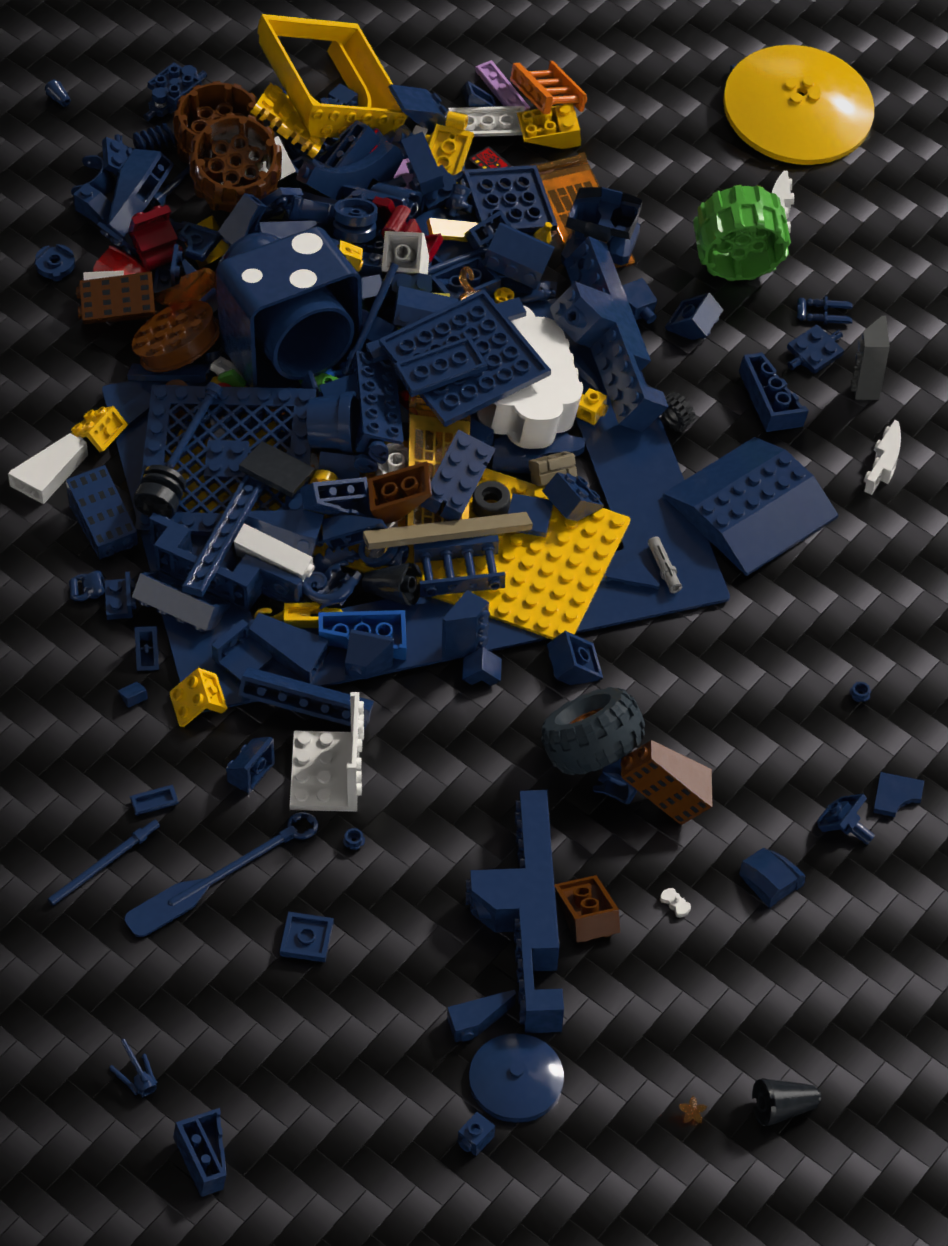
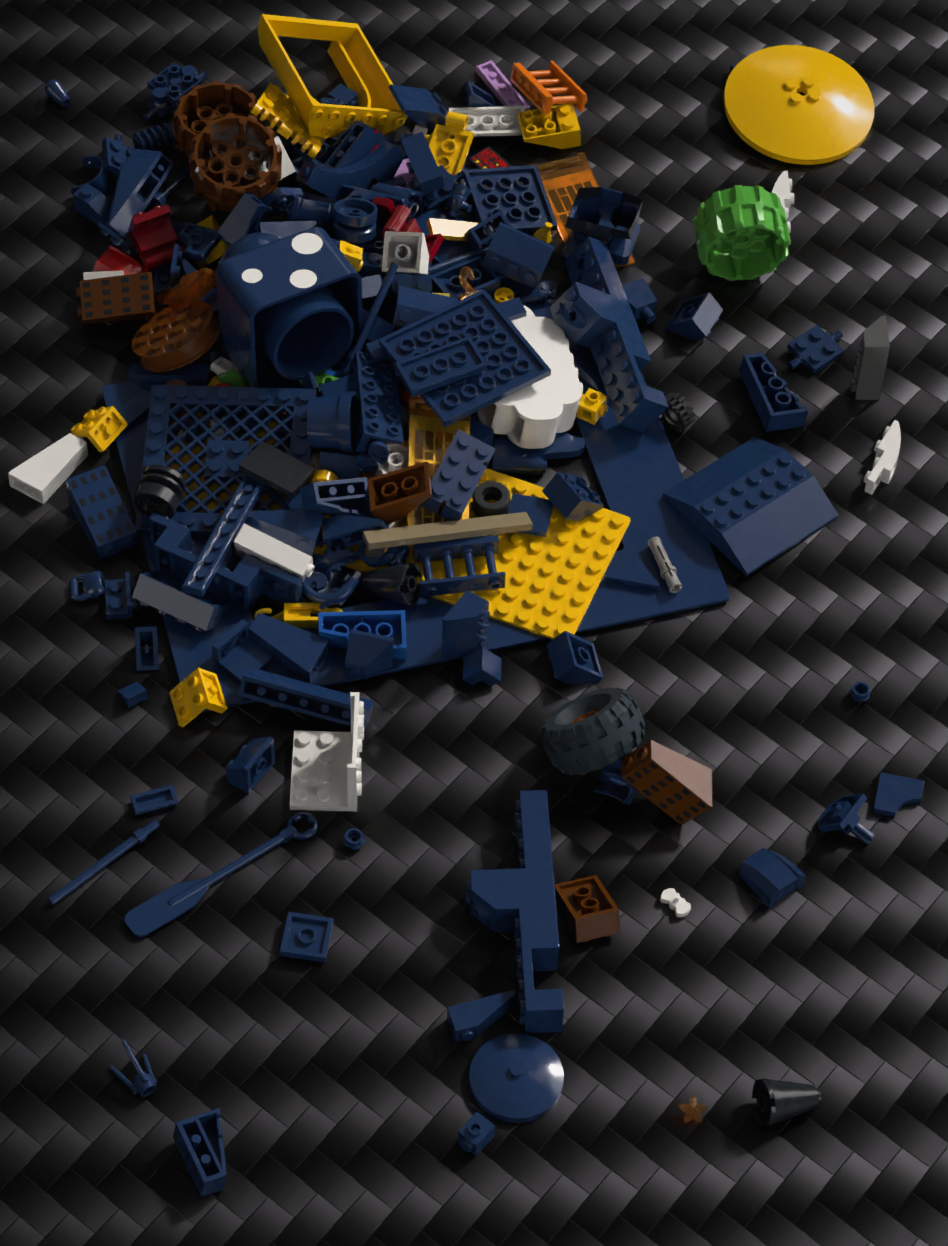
dark blue plate [35,244,75,281] -> none
dark blue piece [166,382,223,469] -> none
dark tan brick [529,451,577,488] -> none
dark blue piece [797,296,852,325] -> none

